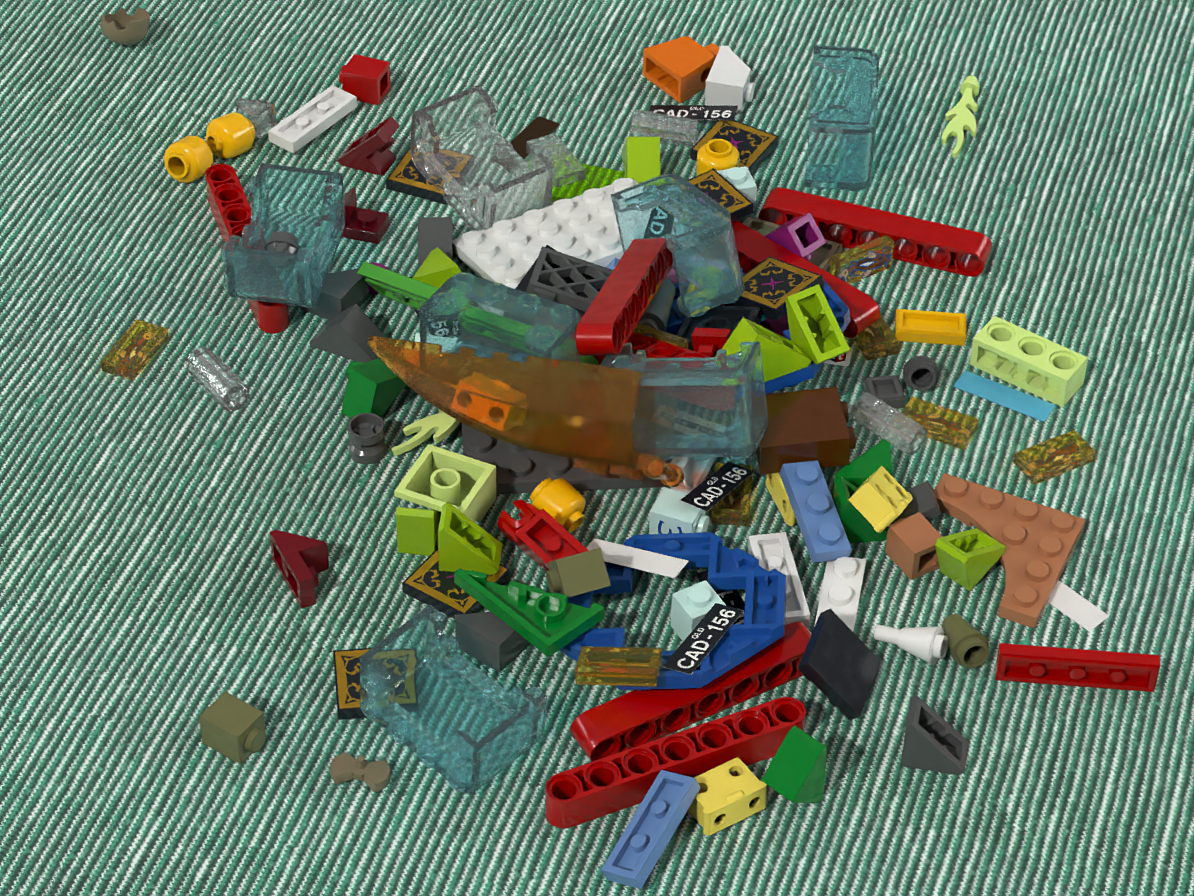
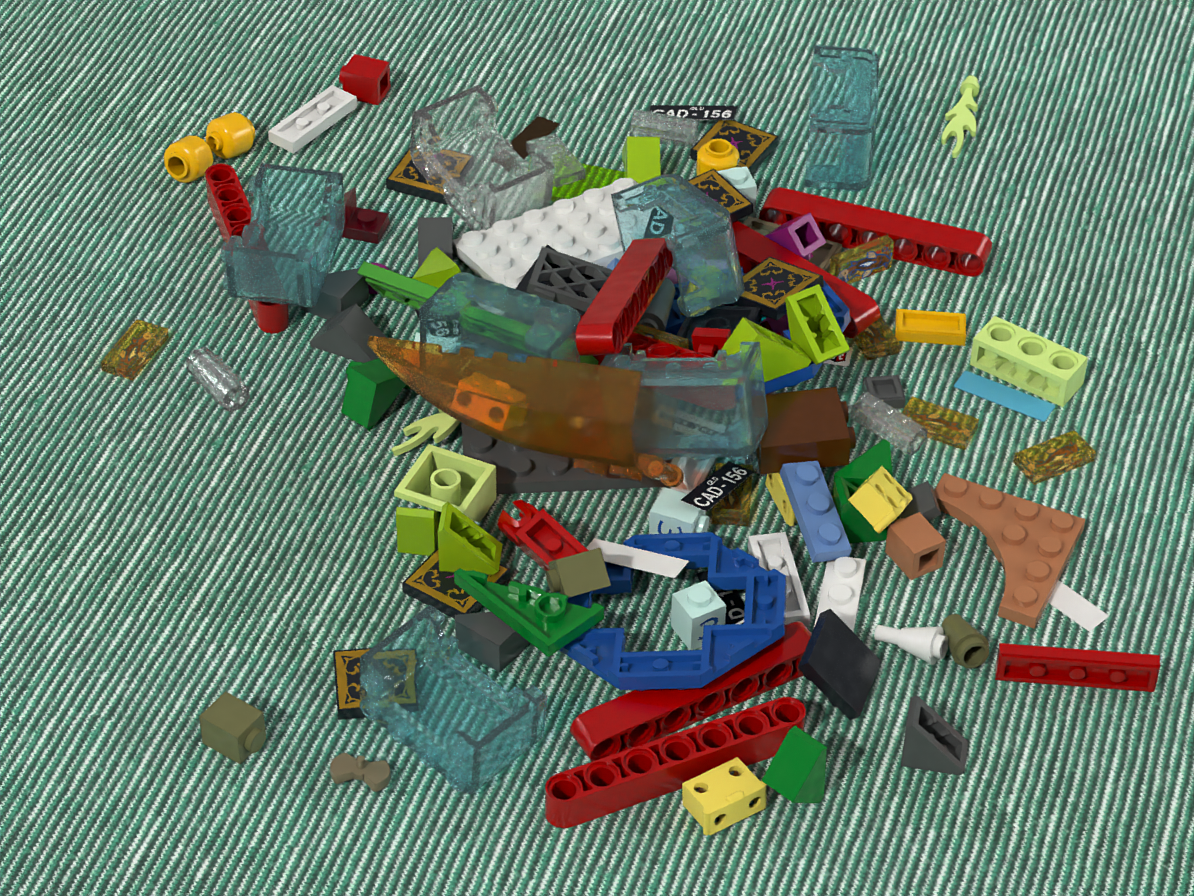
dark tan hair [100,8,150,45] -> none
clear slope [235,98,277,139] -> none
dark grey plate [264,231,300,267] -> none
dark red slope [270,530,329,609] -> none
dark red slope [337,116,400,176] -> none
dark grey wheel [348,413,386,465] -> none
yellow head [530,478,586,532] -> none
clear yellow tile [575,646,663,686] -> none
medium blue plate [601,770,701,889] -> none
orange torso [643,36,719,104] -> none
black sticker [662,603,744,675] -> none
white slope [705,45,755,113] -> none
dark grey plate [903,356,939,391] -> none
lime slope [935,528,1007,591] -> none

